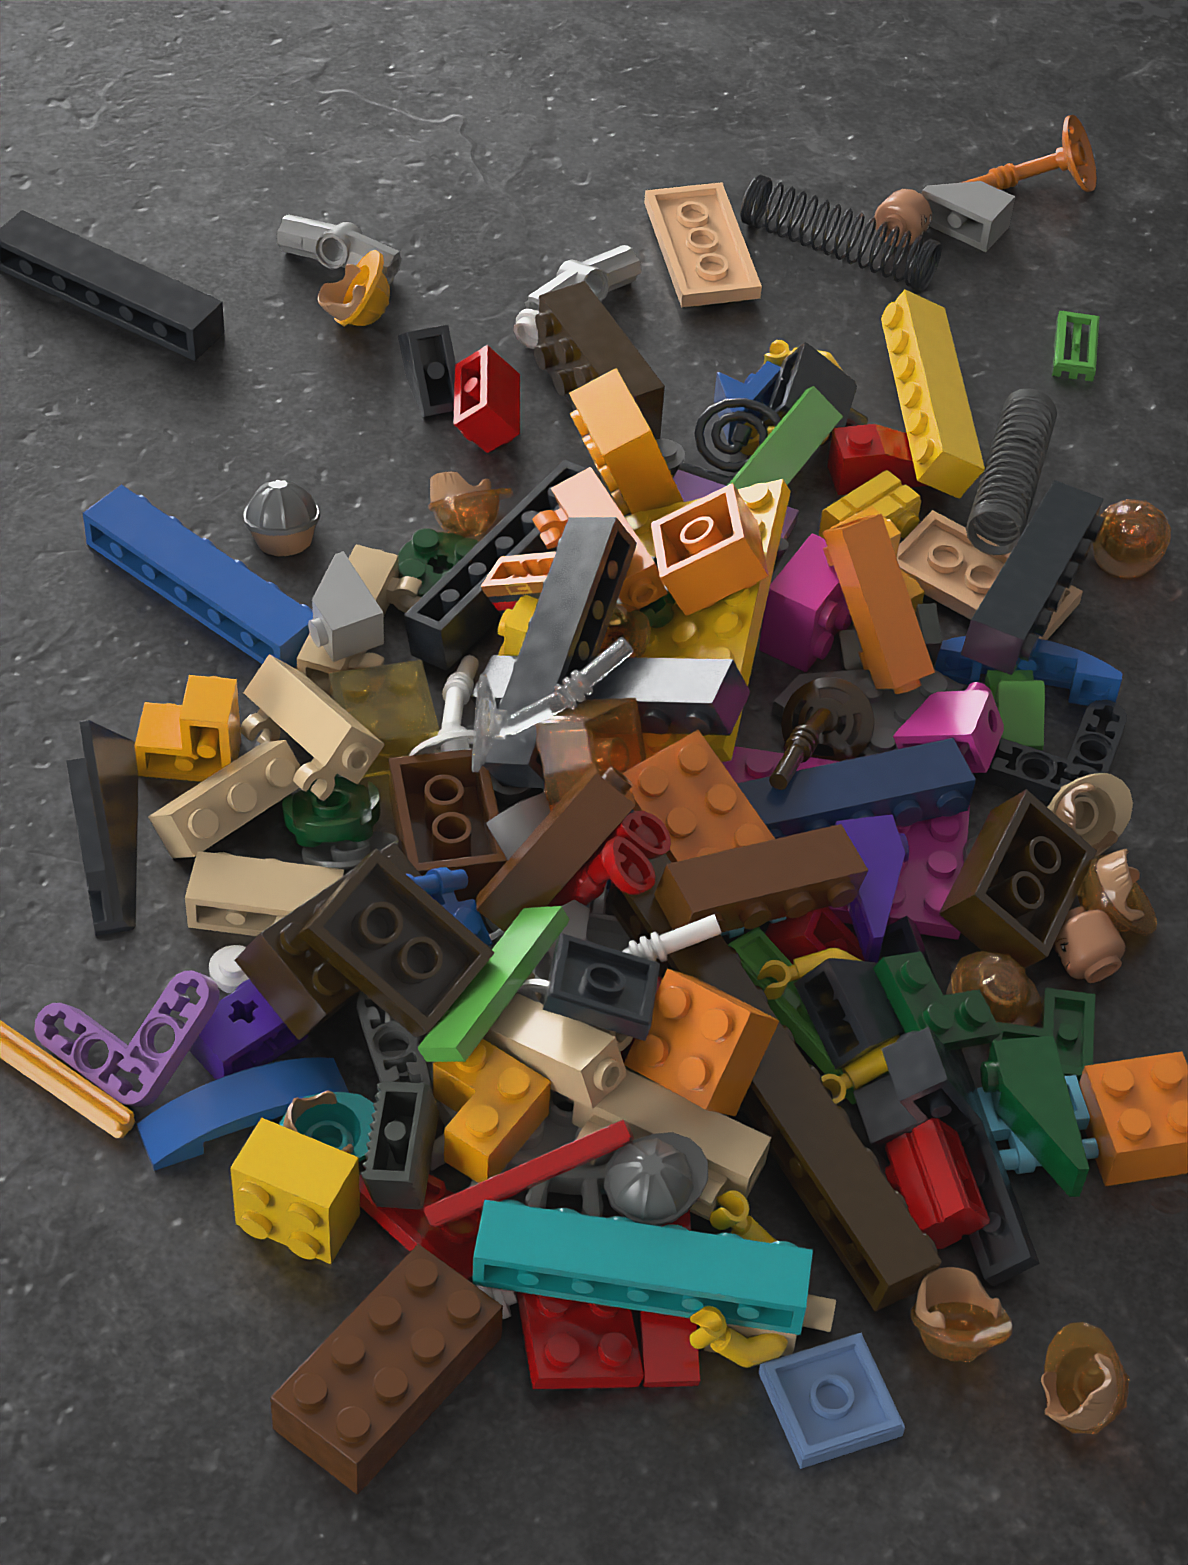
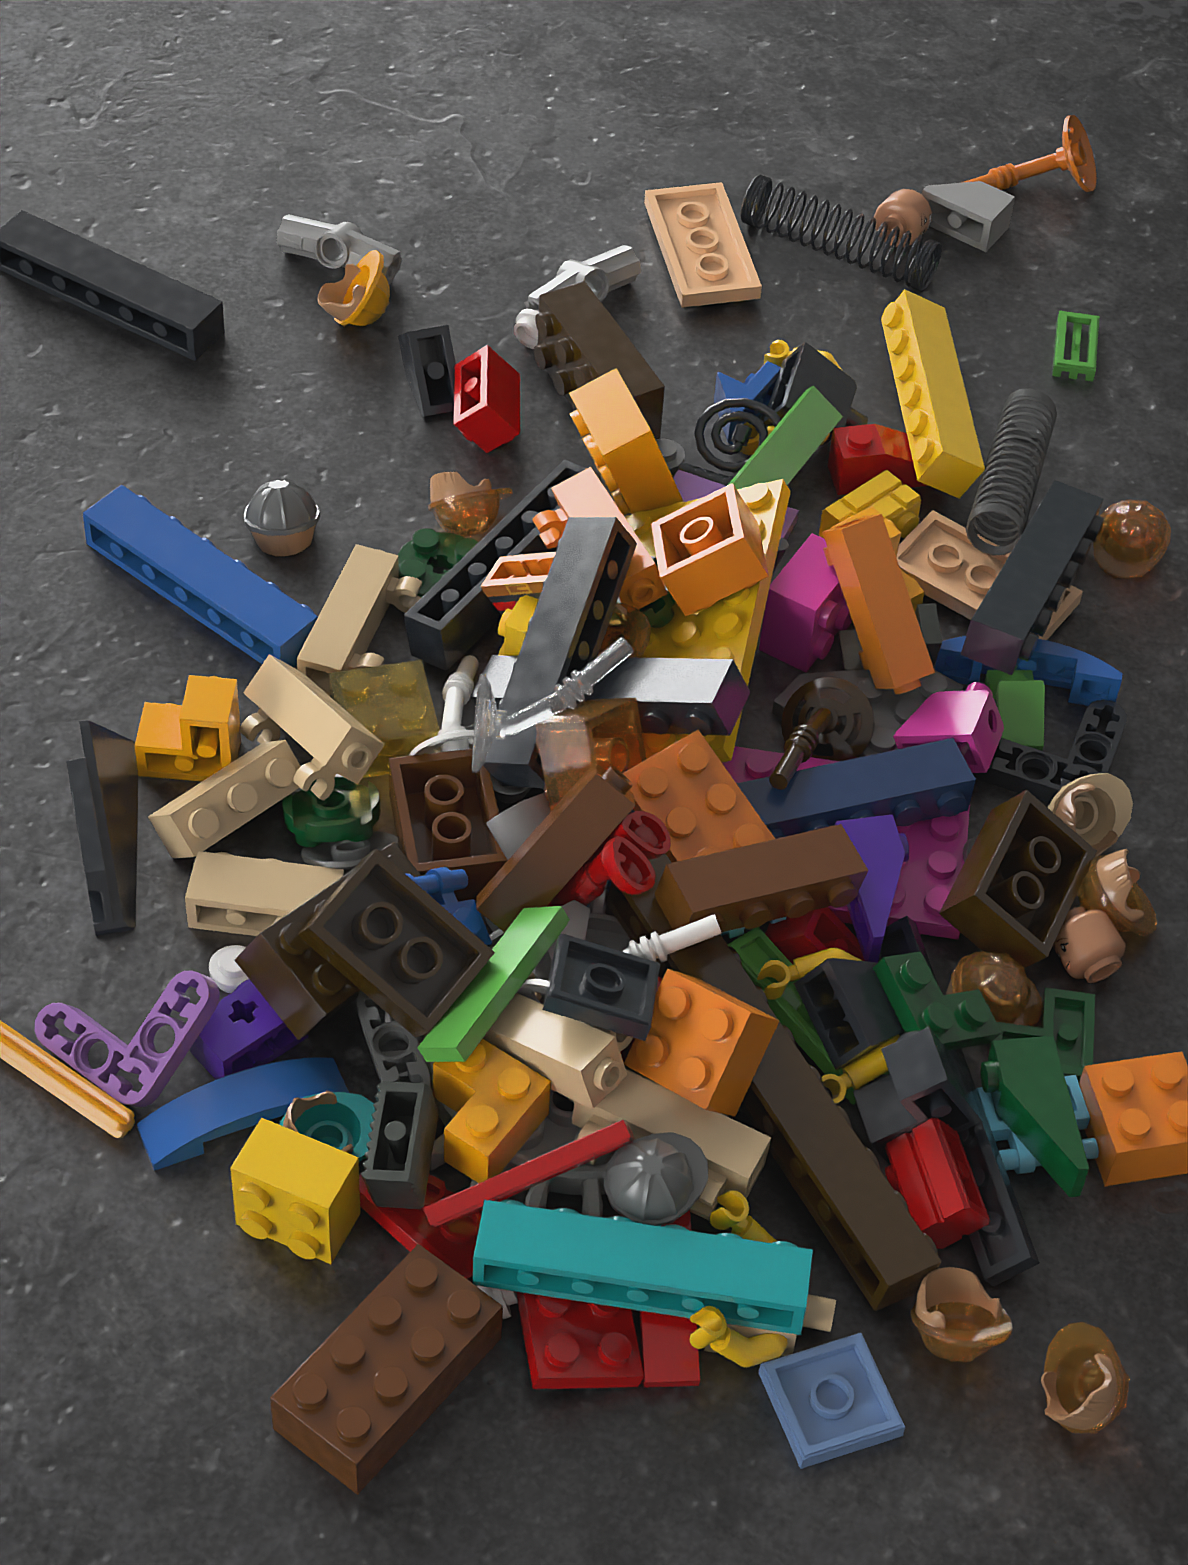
light grey slope [308,551,384,662] -> none

